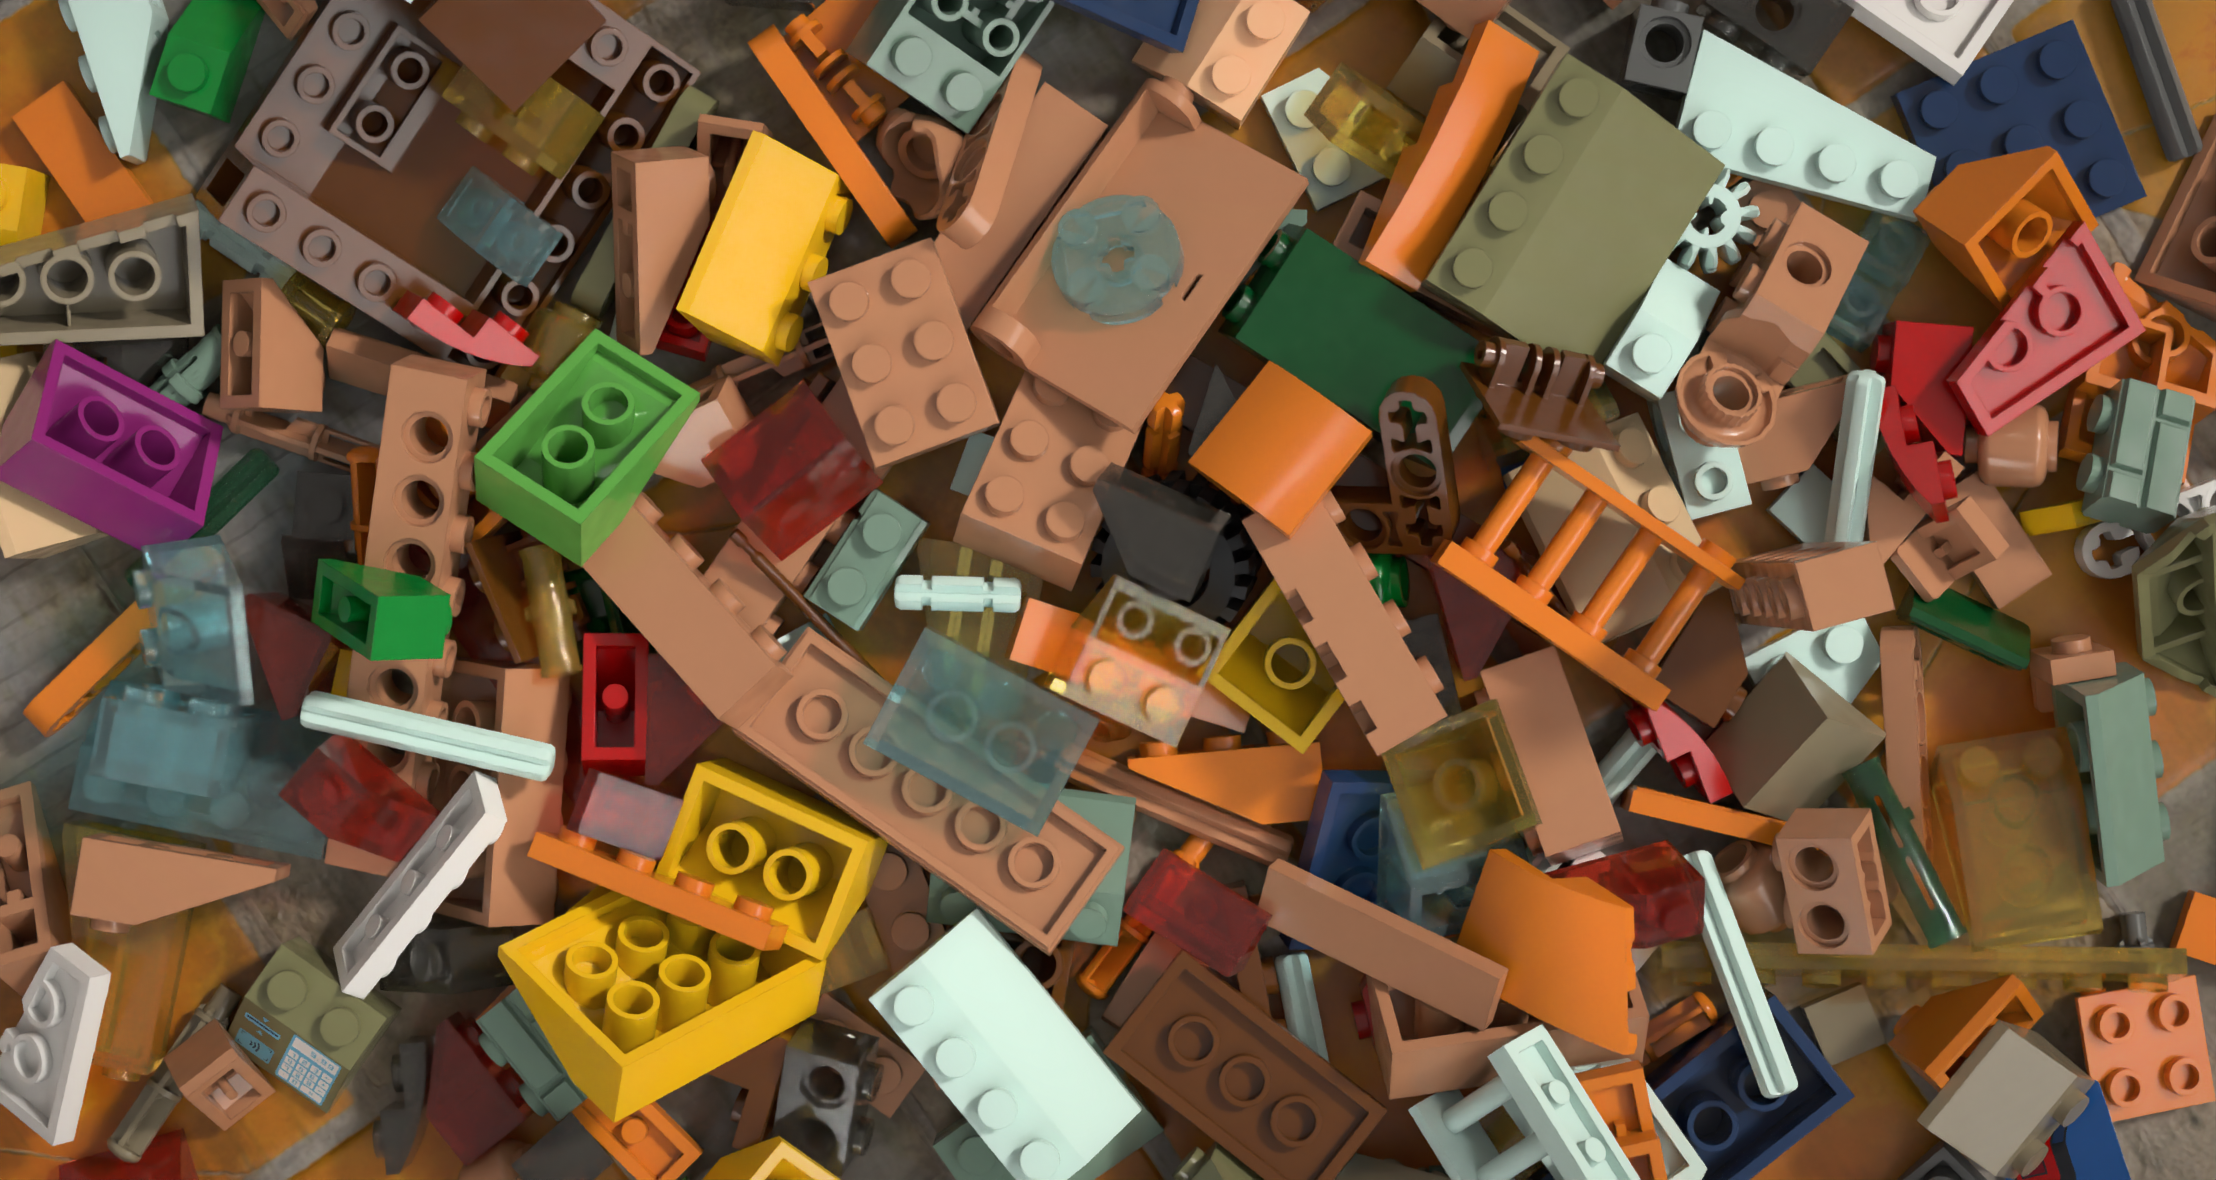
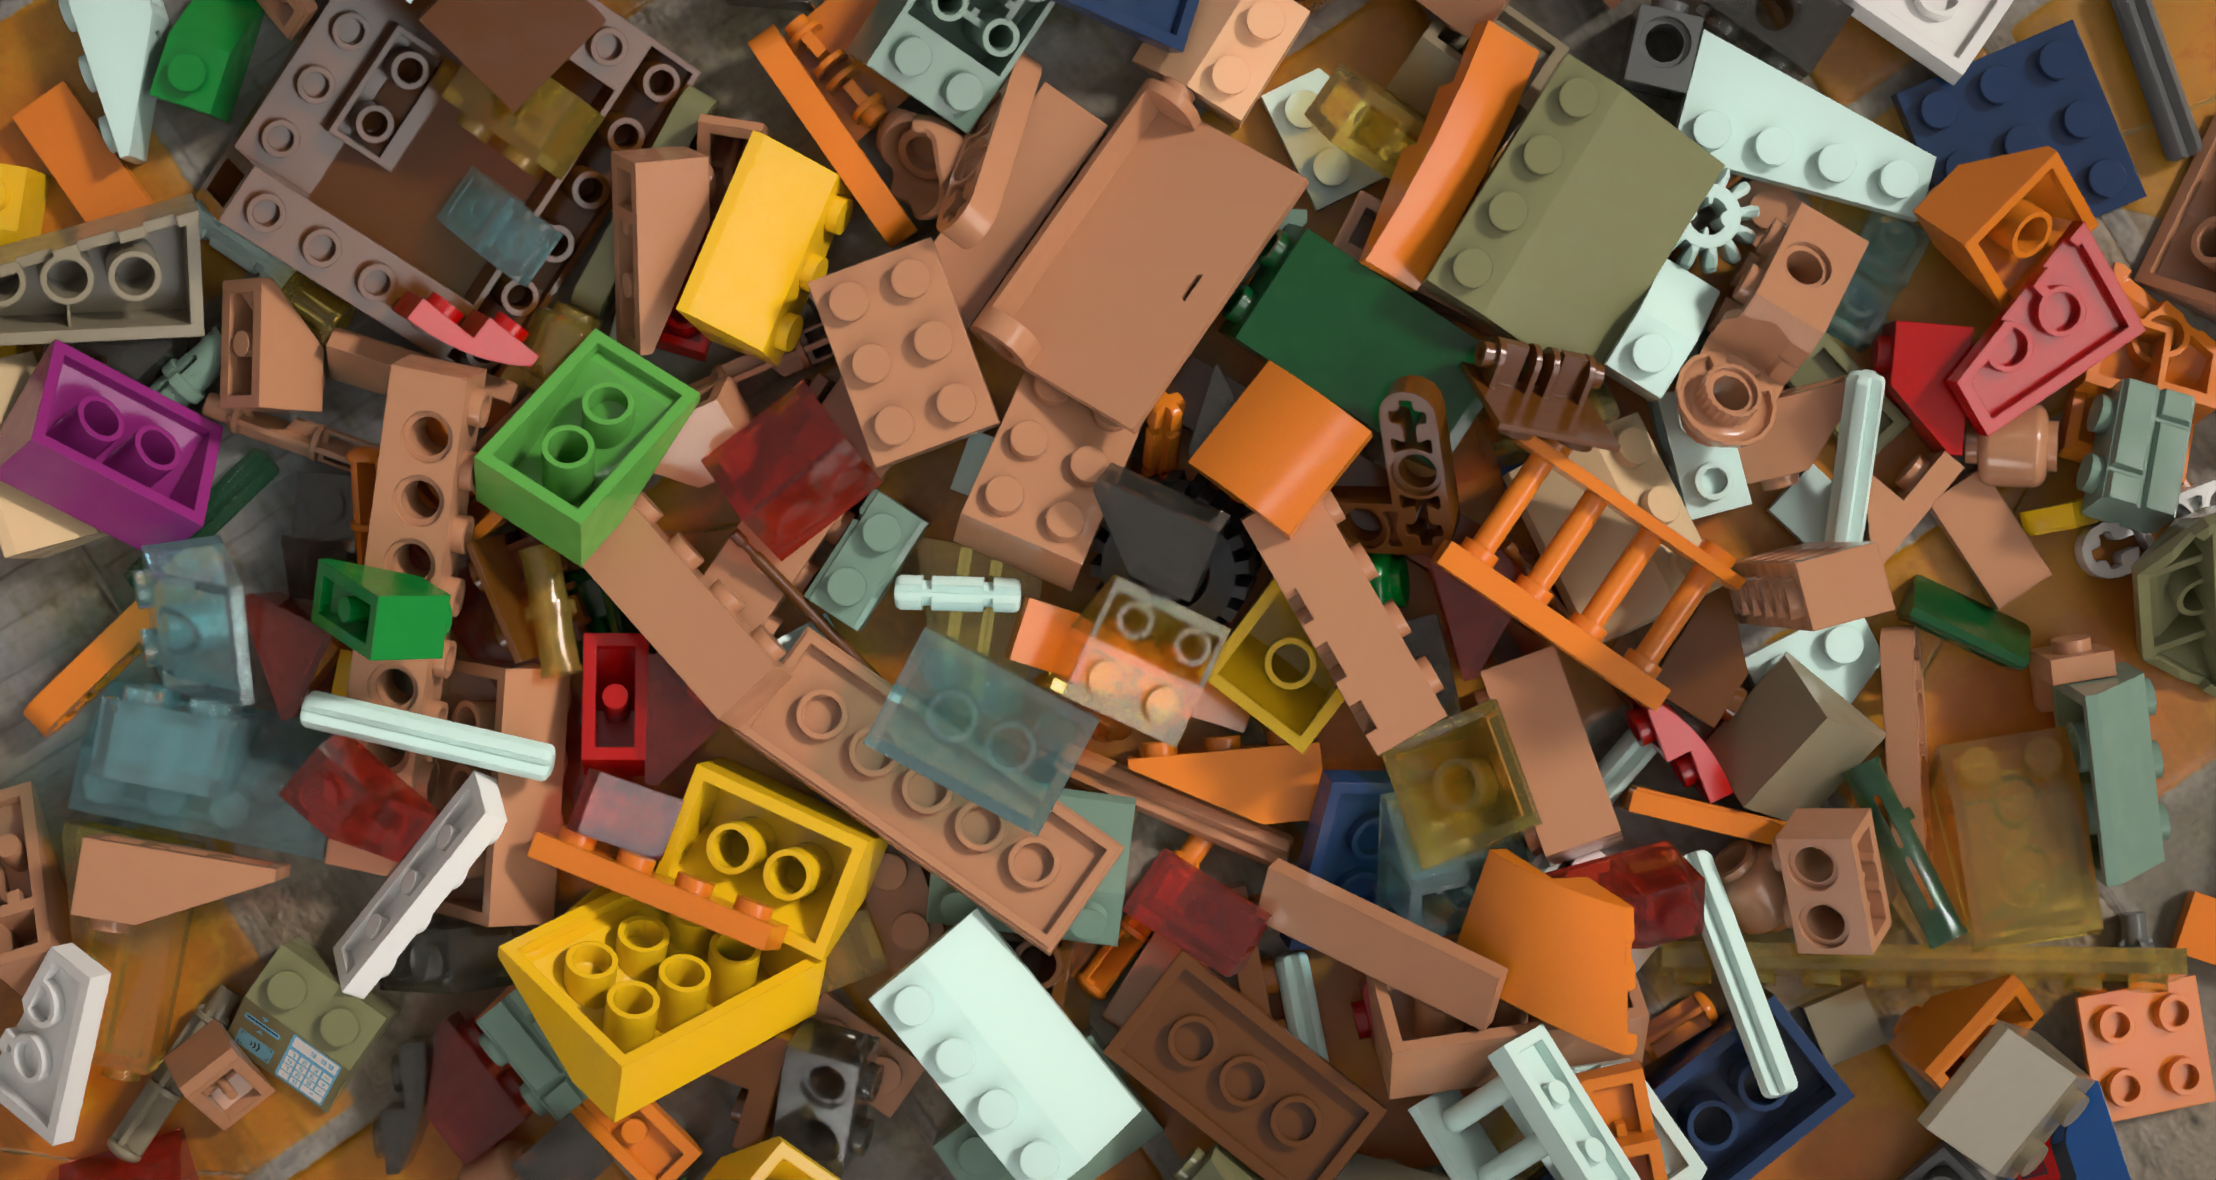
clear light blue plate [1051,195,1184,325] -> none
red slope [1879,385,1958,523] -> none
nougat bracket [1890,495,2010,603] -> none

